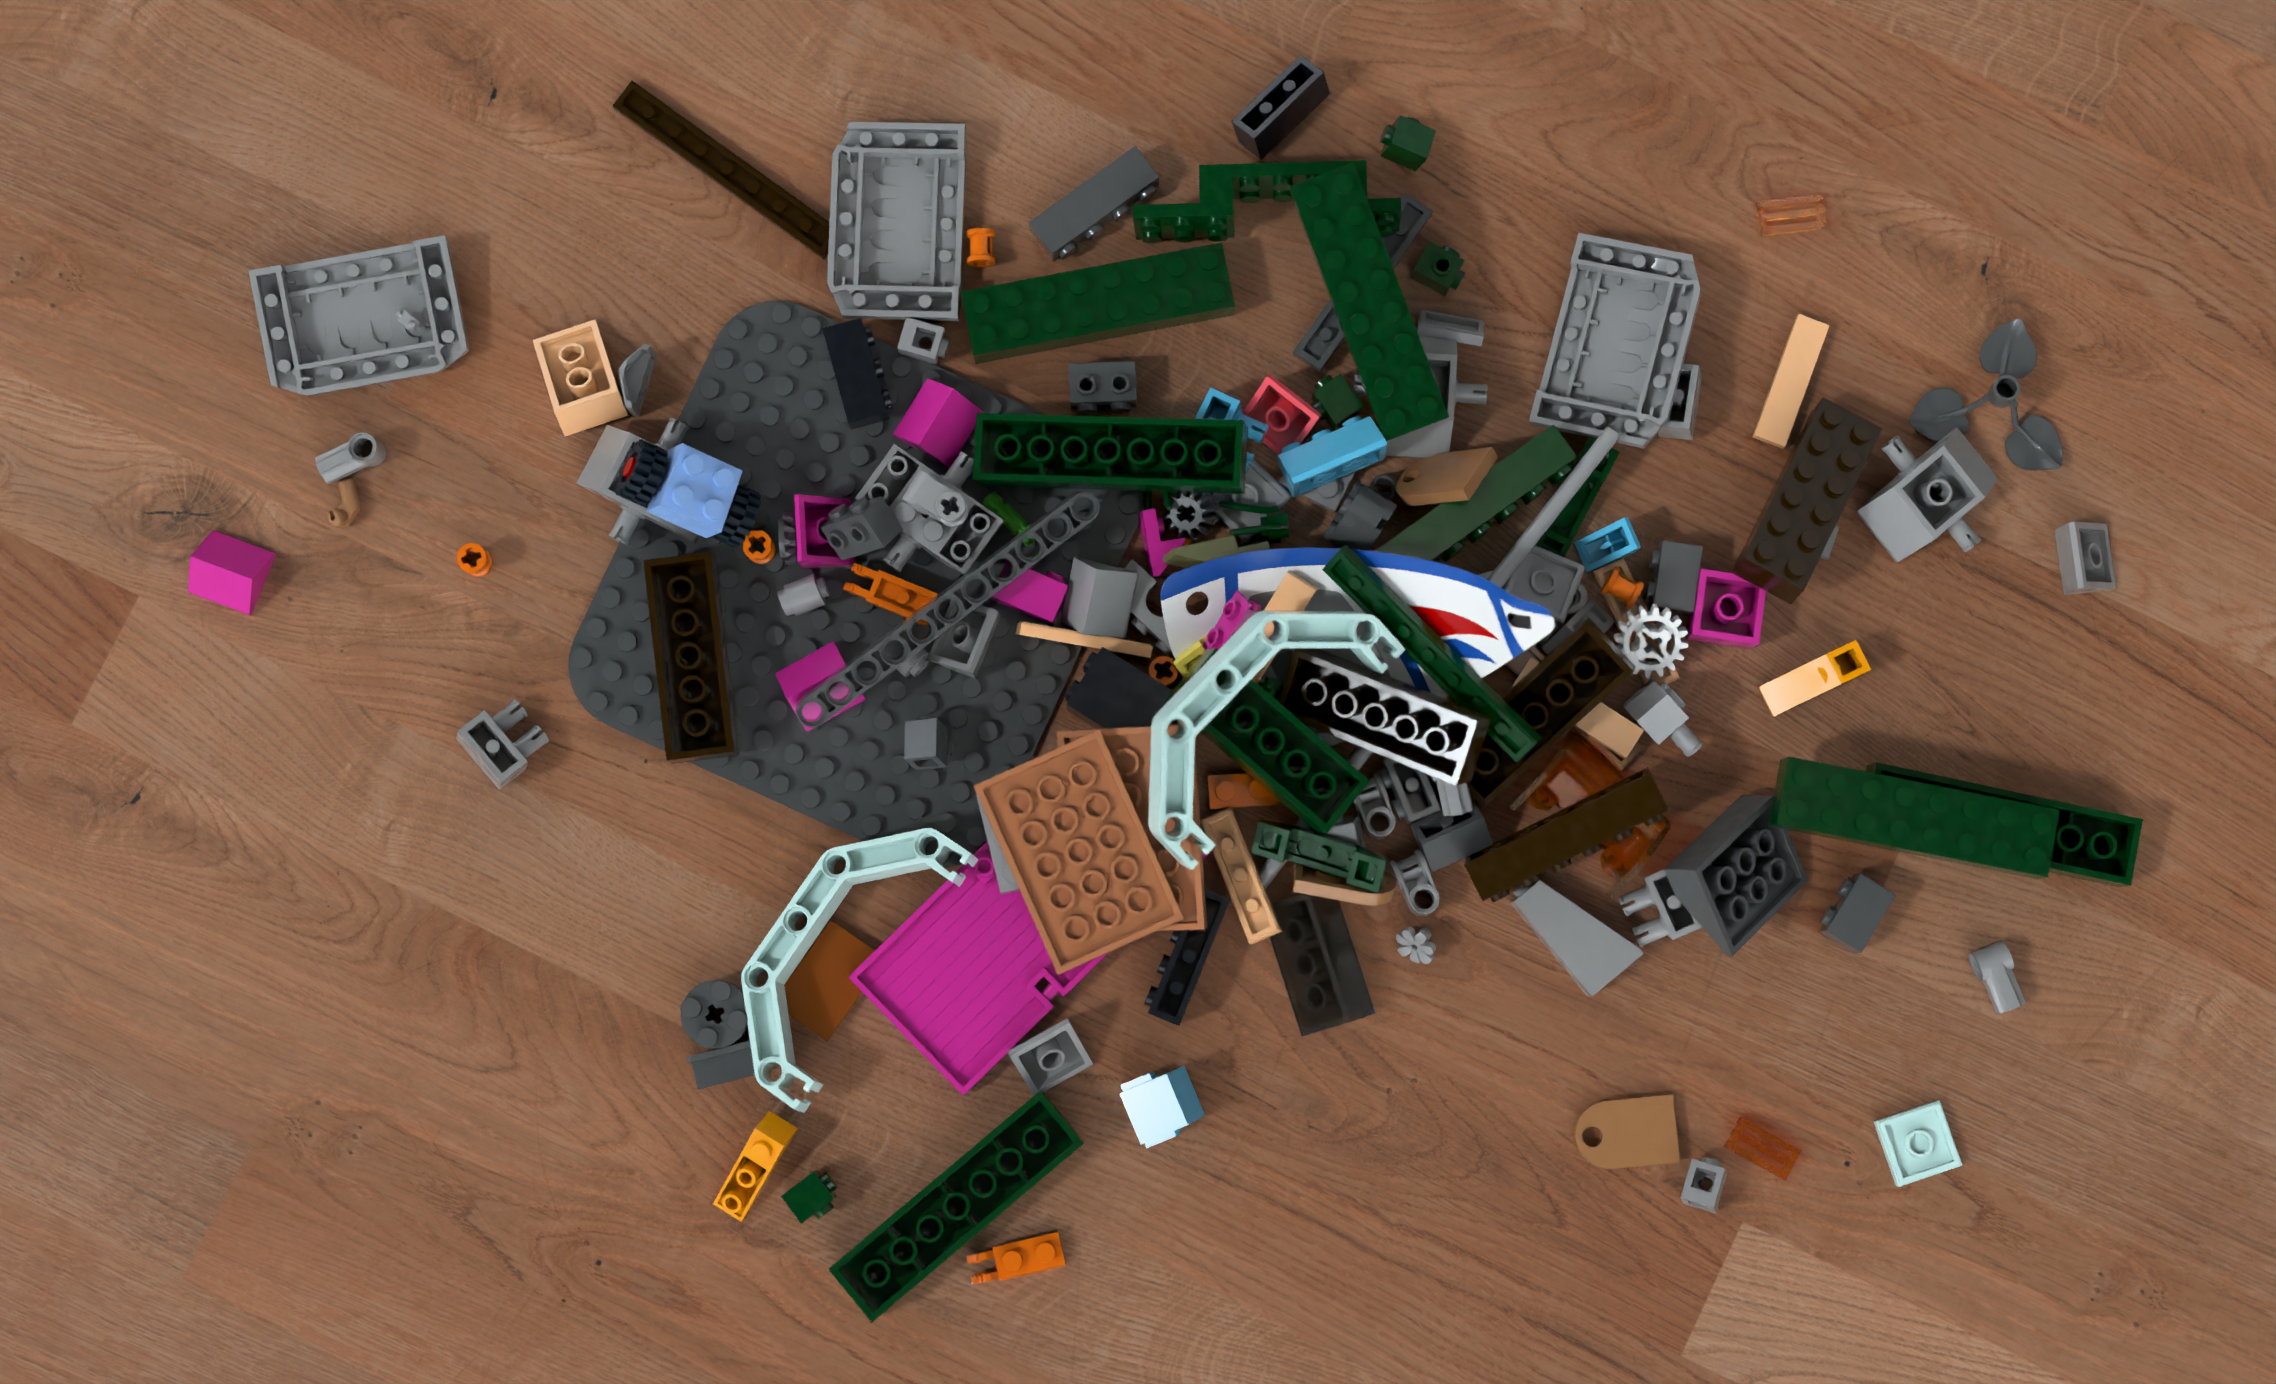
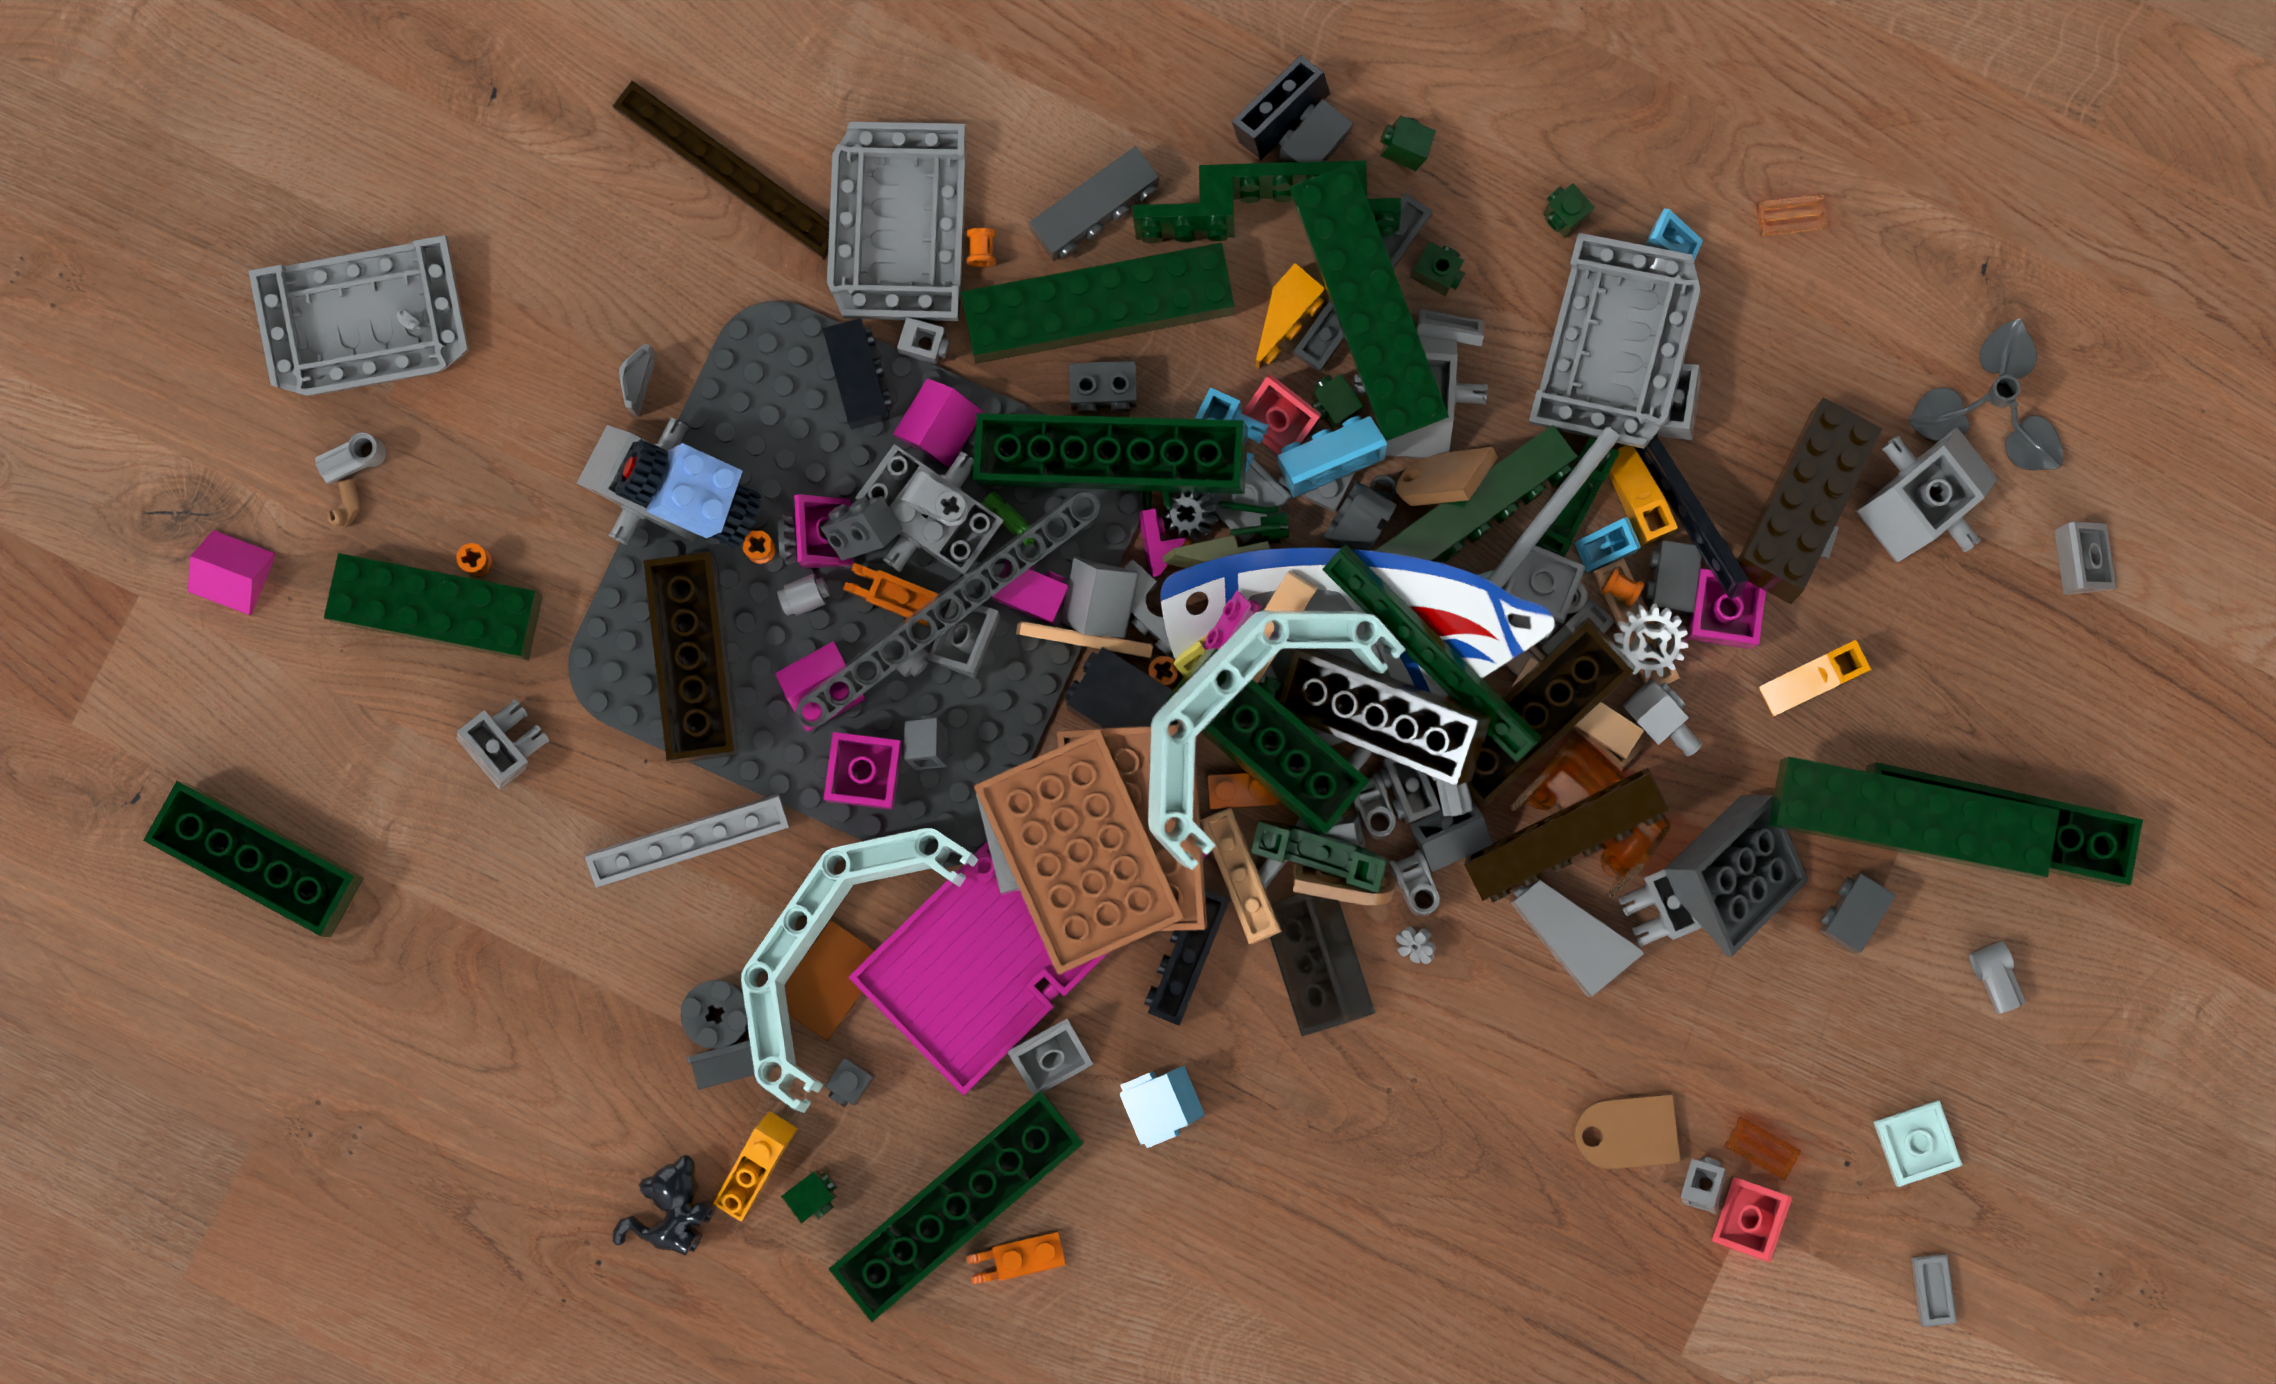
light nougat slope [533,319,628,437] -> none
light nougat tile [1752,314,1830,449] -> none
none -> dark green brick [143,781,364,937]
none -> dark green brick [324,553,543,661]
none -> light grey plate [585,793,789,888]
none -> black animal [612,1155,716,1256]
none -> dark pink brick [824,732,903,810]
none -> dark grey brick [825,1057,875,1107]
none -> light orange slope [1255,263,1325,369]
none -> dark grey brick [1279,99,1353,163]
none -> dark green brick [1543,183,1595,238]
none -> light orange slope [1609,445,1678,547]
none -> black tile [1635,435,1749,599]
none -> medium azure slope [1645,208,1704,260]
none -> coral slope [1712,1177,1792,1263]
none -> light grey tile [1911,1254,1957,1327]

